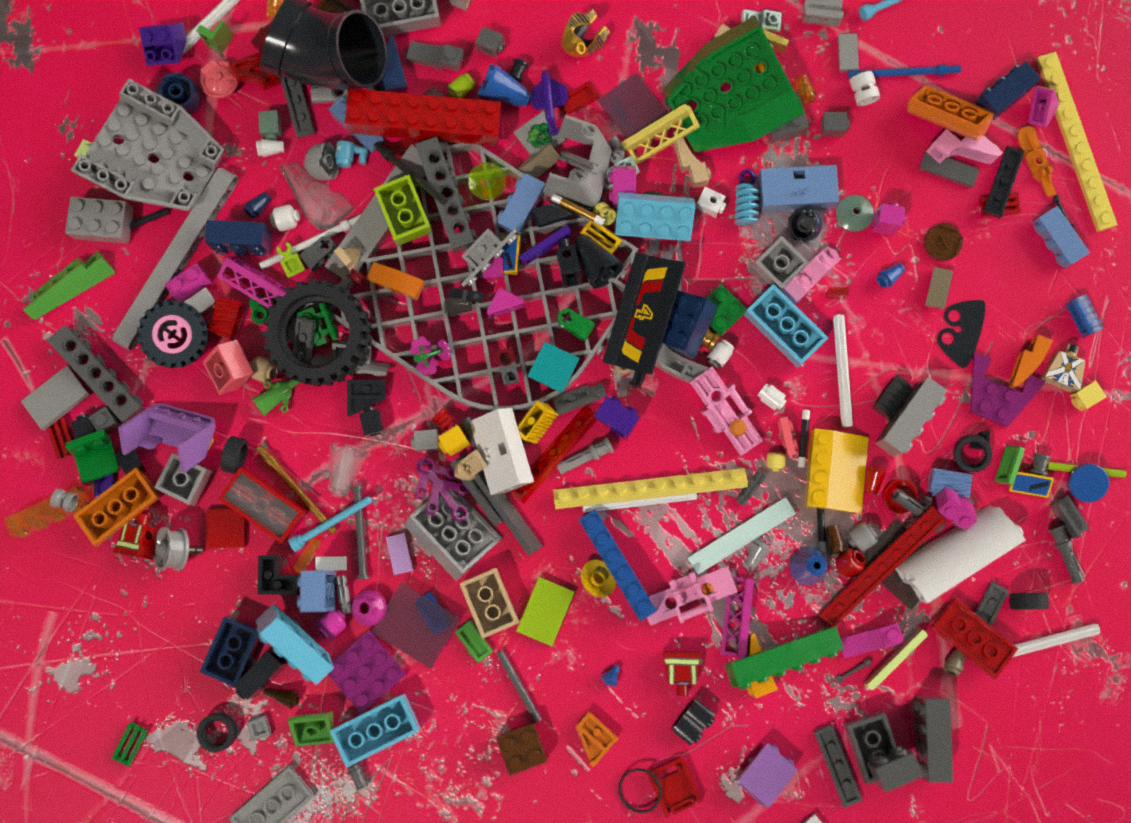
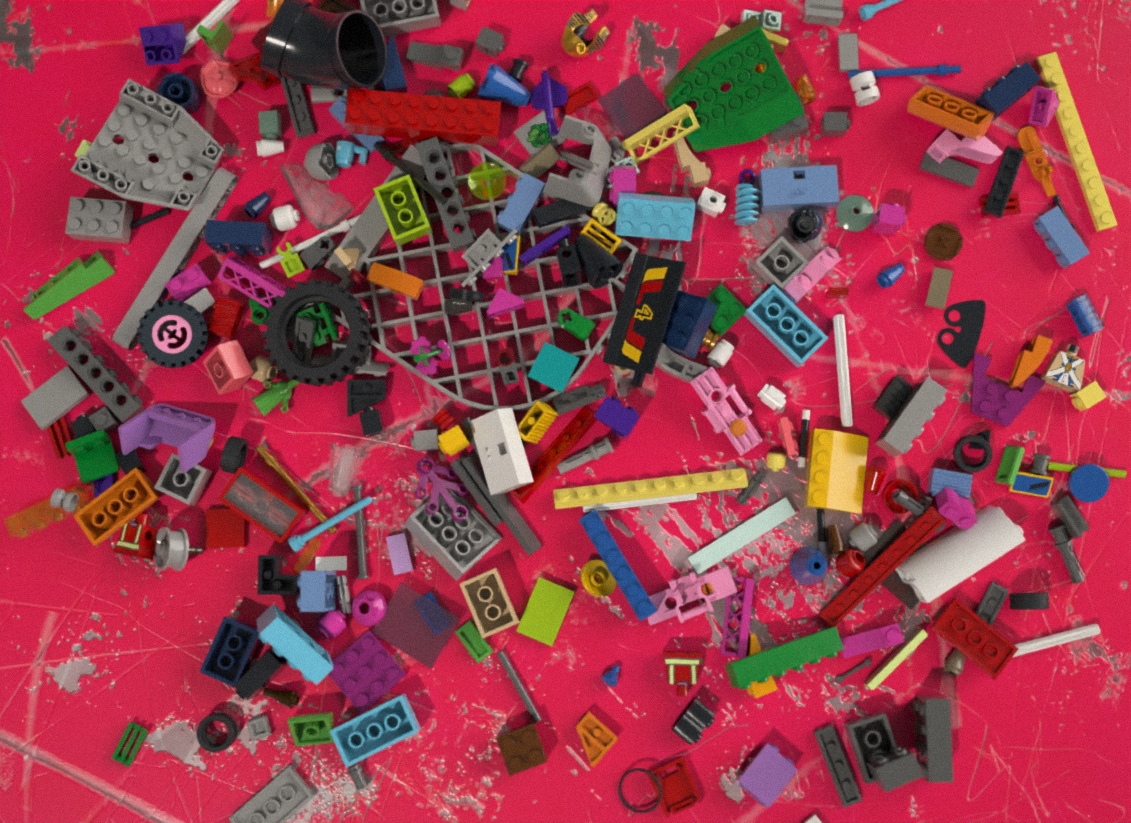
tan tile [454,450,488,480] -> none
pearl gold bar [551,193,605,226] -> none
light grey cone [745,539,770,569] -> none

